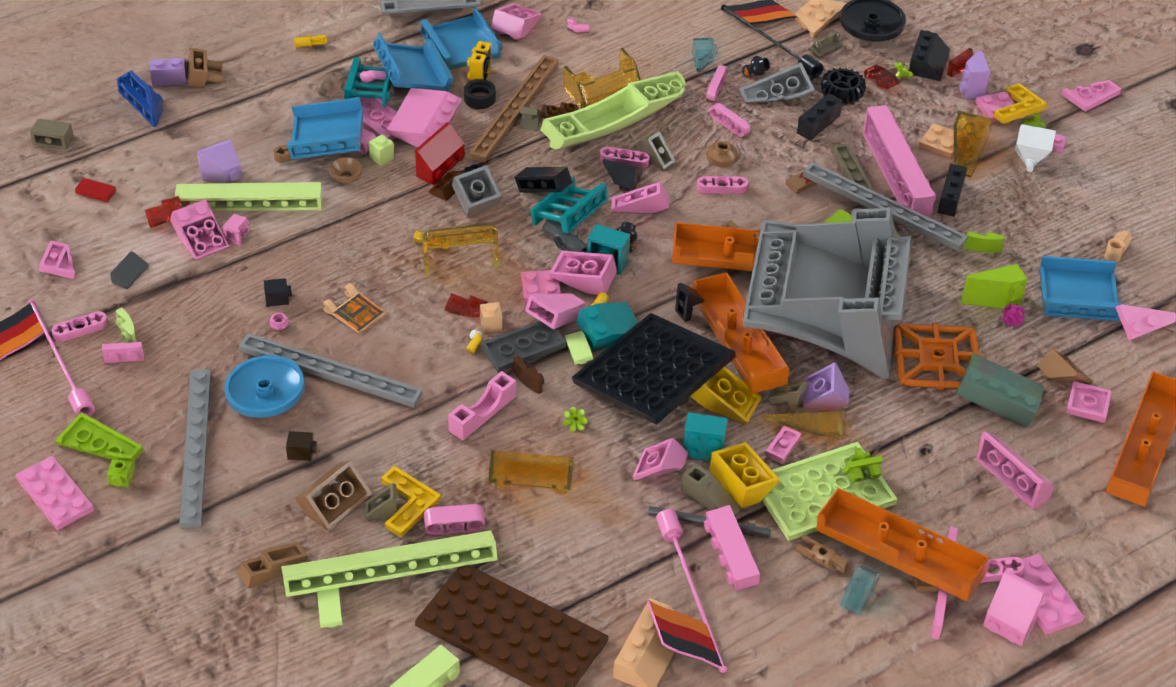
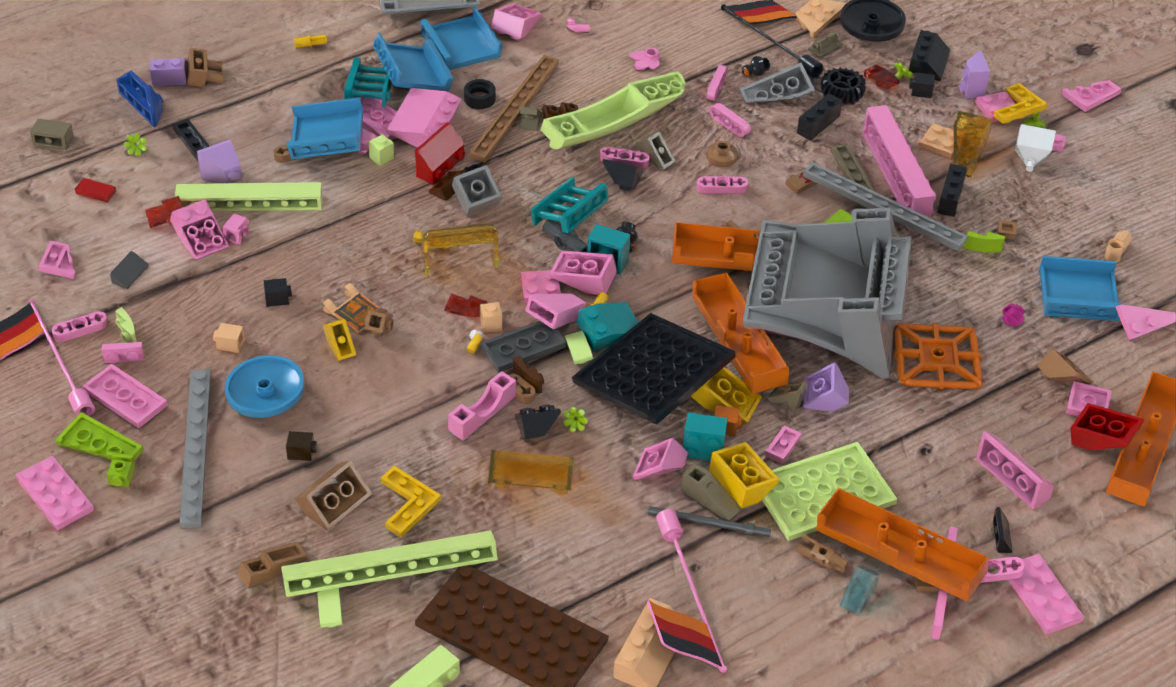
light grey plate [239,333,423,408] -> none
bright pink plate [269,313,289,330] -> none
medium nougat piece [329,157,362,184] -> none
bright pink arm [360,70,386,83] -> none
dark tan slope [365,483,397,520] -> none
bright pink beam [424,504,485,535] -> none
yellow piece [467,41,492,81] -> none
black brick [514,167,573,193] -> none
clear yellow windscreen [563,48,641,109] -> none
bright pink slope [611,182,670,213] -> none
black slope [675,283,705,322] -> none
clear light blue slope [692,38,717,72] -> none
bright pink brick [704,505,760,592] -> none
clear yellow wedge [762,410,846,440] -> none
lime hips [842,448,883,483] -> none
clear red slope [947,48,974,77] -> none
sand green slope [956,353,1044,428] -> none
lime slope [961,264,1028,309] -> none
bright pink slope [983,570,1045,647] -> none
none -> bright pink plate [82,364,168,429]
none -> lime plant [124,133,147,156]
none -> black plate [172,119,210,163]
none -> light nougat brick [213,323,245,353]
none -> yellow slope [322,318,356,361]
none -> medium nougat brick [364,307,394,336]
none -> medium nougat beam [509,374,535,404]
none -> black slope [515,404,561,439]
none -> bright pink plate [629,48,660,70]
none -> orange brick [714,405,742,436]
none -> black brick [909,72,935,98]
none -> black slope [992,507,1013,553]
none -> medium nougat plate [997,220,1017,240]
none -> red slope [1070,403,1144,450]

